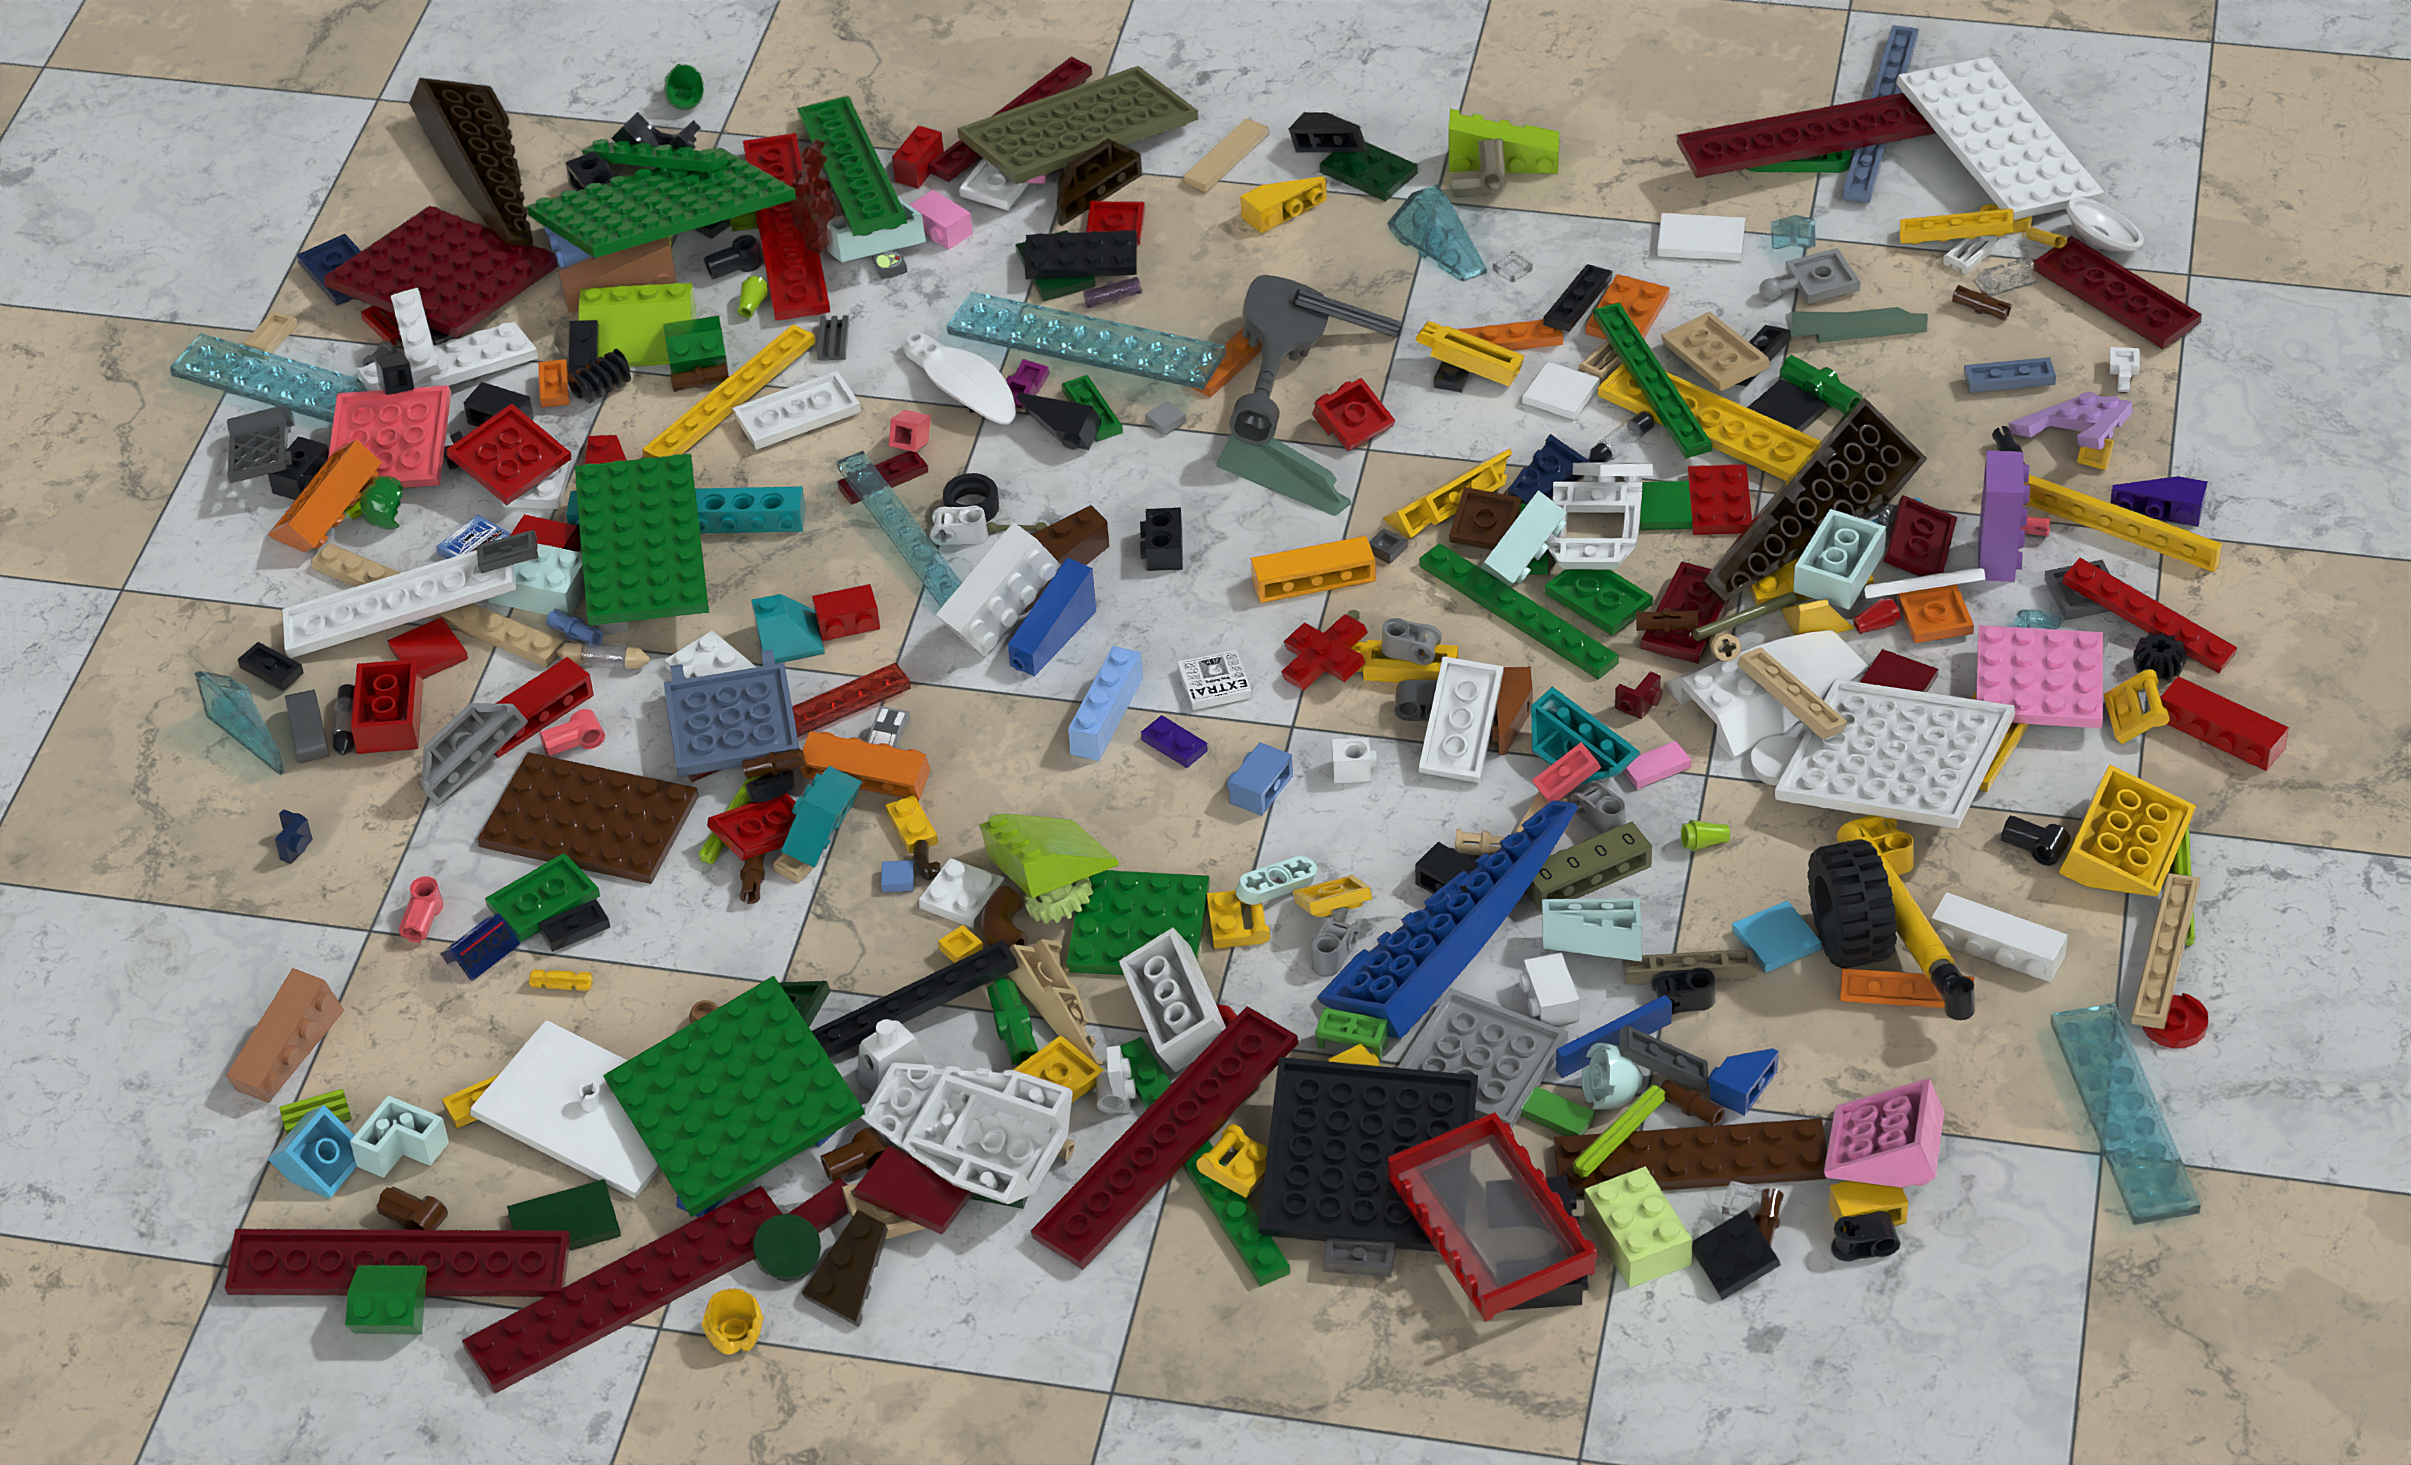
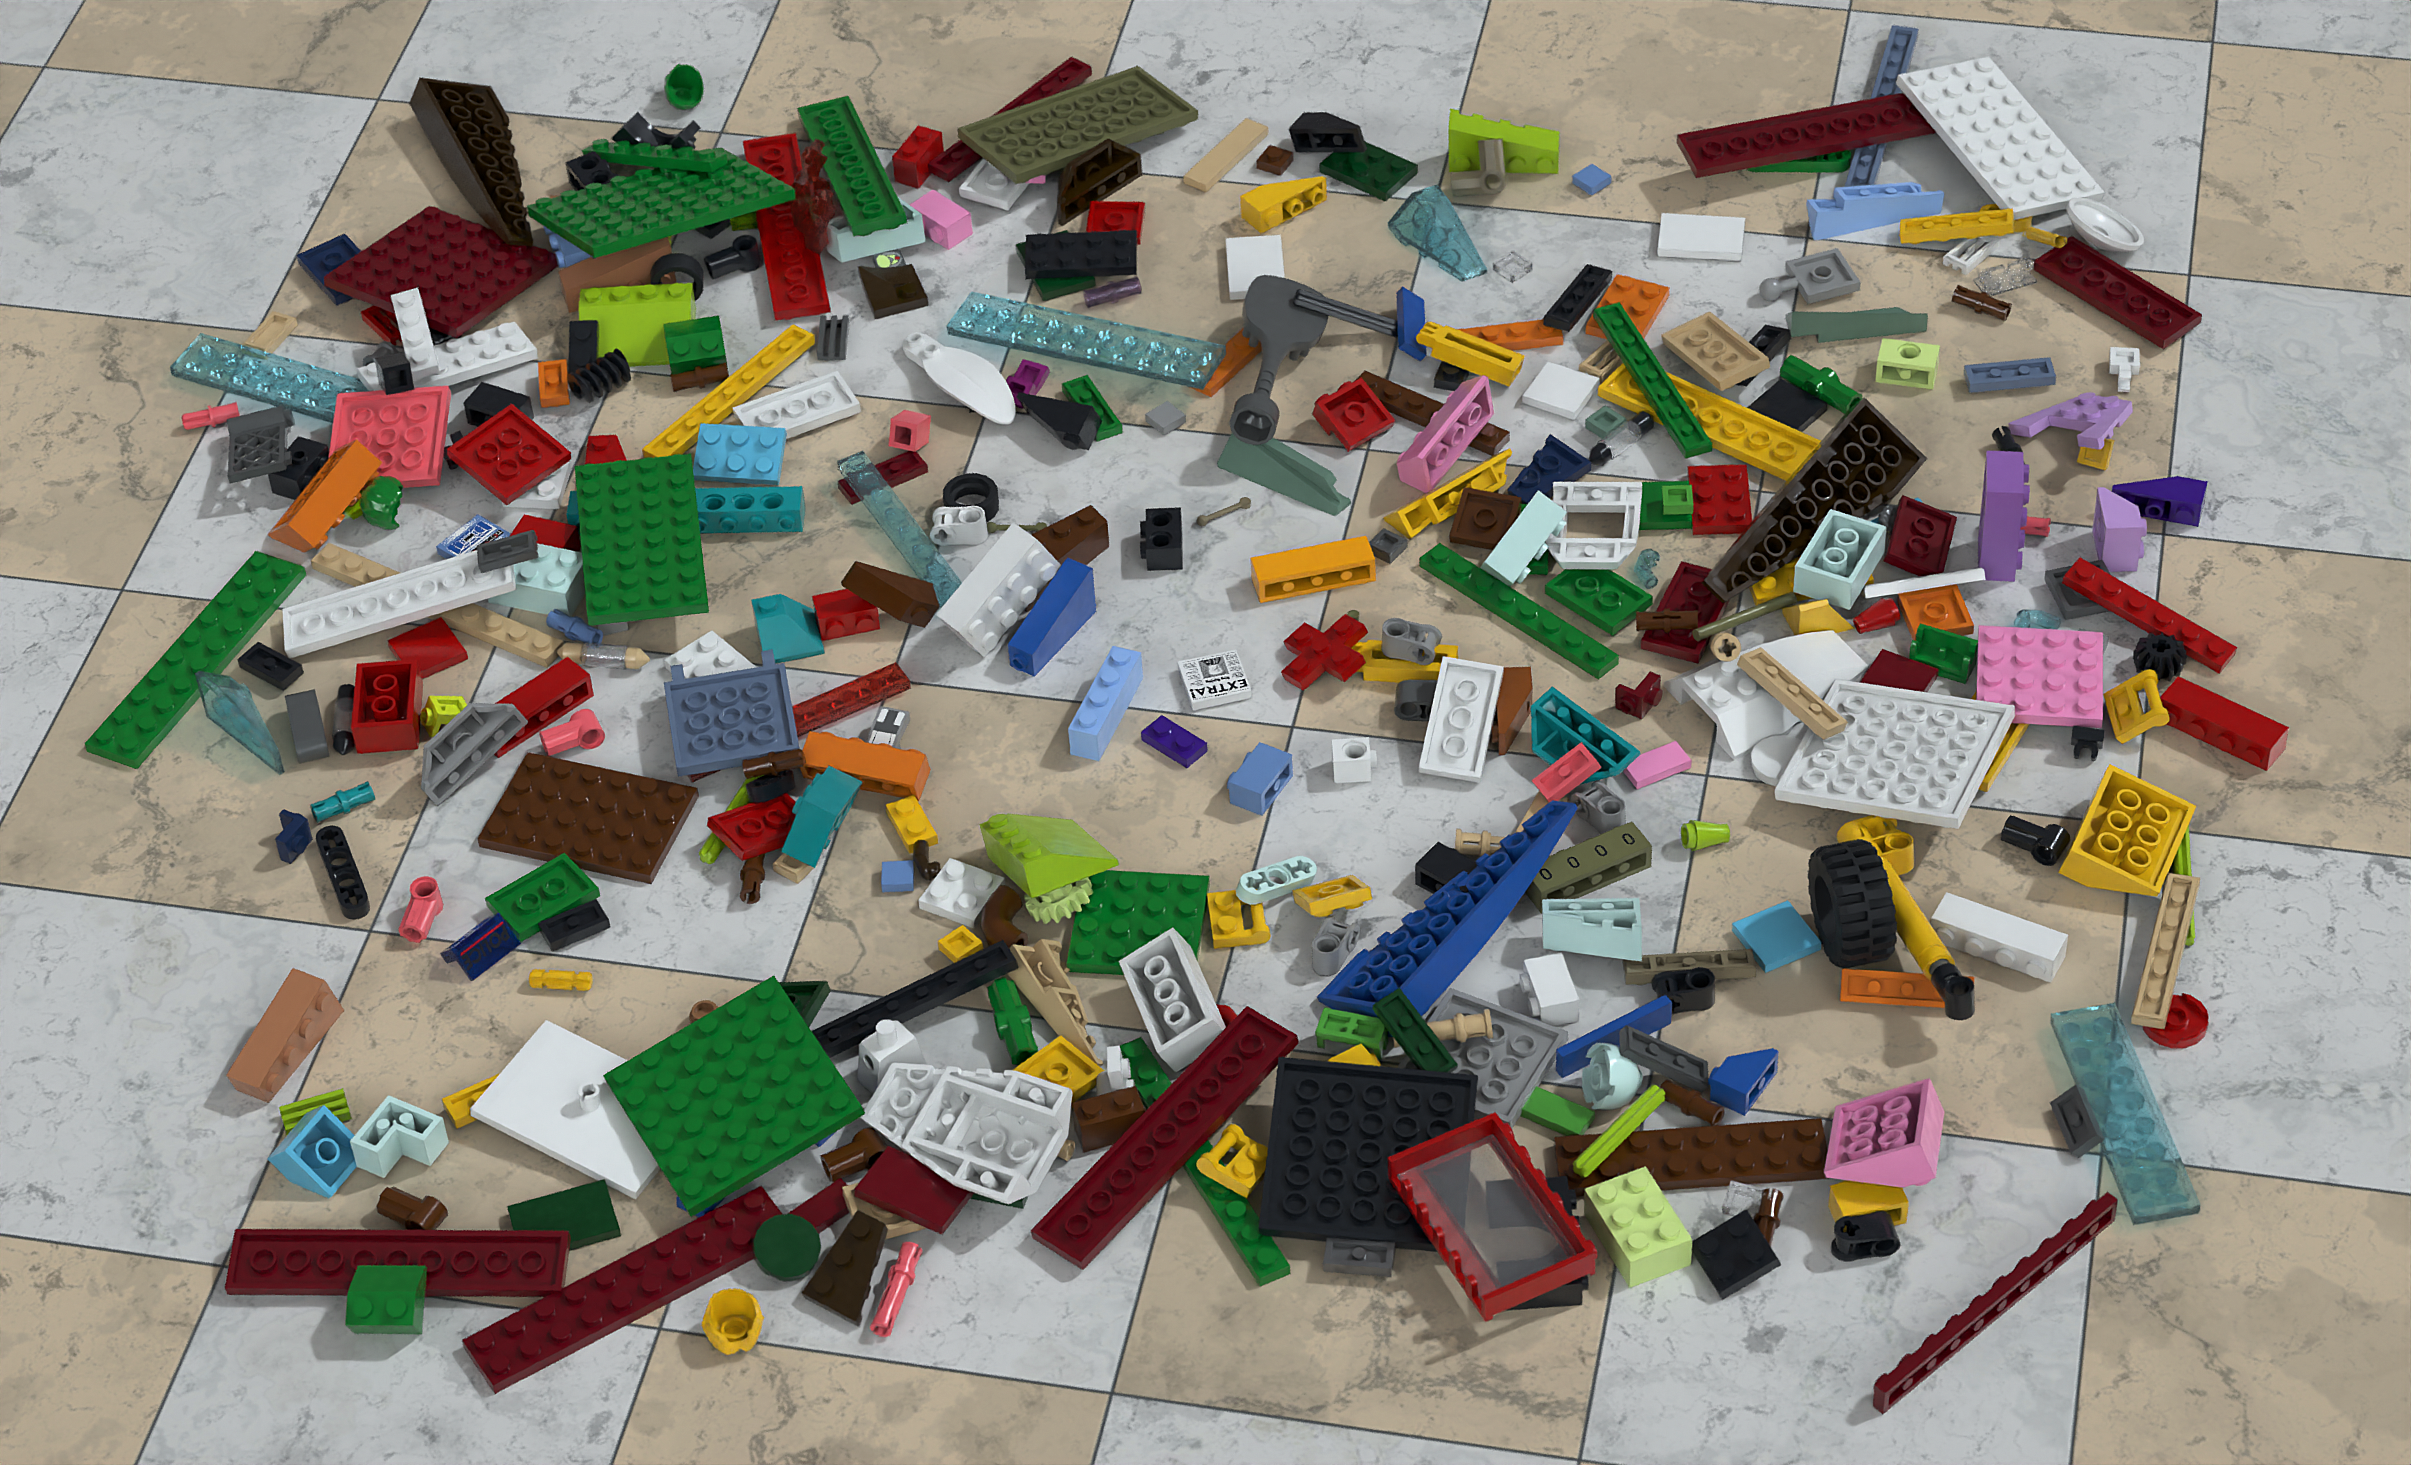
lime cone [737,276,768,318] -> none
white plate [1573,462,1653,482] -> none
clear light blue panel [1771,215,1816,249] -> none
yellow plate [2024,474,2222,572] -> none
none -> green plate [85,551,306,769]
none -> coral axle [182,402,240,430]
none -> teal pin [310,781,375,823]
none -> black beam [316,825,370,920]
none -> neon yellow bracket [420,696,467,737]
none -> black tyre [651,253,703,301]
none -> medium azure plate [693,423,787,485]
none -> reddish brown slope [841,561,940,628]
none -> dark brown plate [857,264,929,319]
none -> coral pin [870,1242,922,1337]
none -> reddish brown brick [1072,1086,1145,1153]
none -> dark tan hinge [1196,497,1251,526]
none -> white tile [1226,235,1285,300]
none -> reddish brown plate [1256,145,1294,176]
none -> reddish brown plate [1355,371,1510,456]
none -> dark green tile [1372,987,1458,1073]
none -> tan pin [1393,1009,1493,1048]
none -> blue tile [1396,286,1427,361]
none -> bright pink slope [1397,375,1494,493]
none -> medium blue tile [1572,164,1611,196]
none -> sand green plate [1585,405,1627,441]
none -> clear light blue arm [1634,548,1660,589]
none -> bright green plate [1662,485,1693,515]
none -> light blue wedge [1806,182,1944,241]
none -> dark red plate [1873,1192,2118,1414]
none -> yellowish green brick [1876,338,1940,390]
none -> green hinge [1909,623,1978,684]
none -> dark grey plate [2050,1084,2105,1158]
none -> black tile [2071,726,2105,761]
none -> lavender slope [2092,487,2147,572]

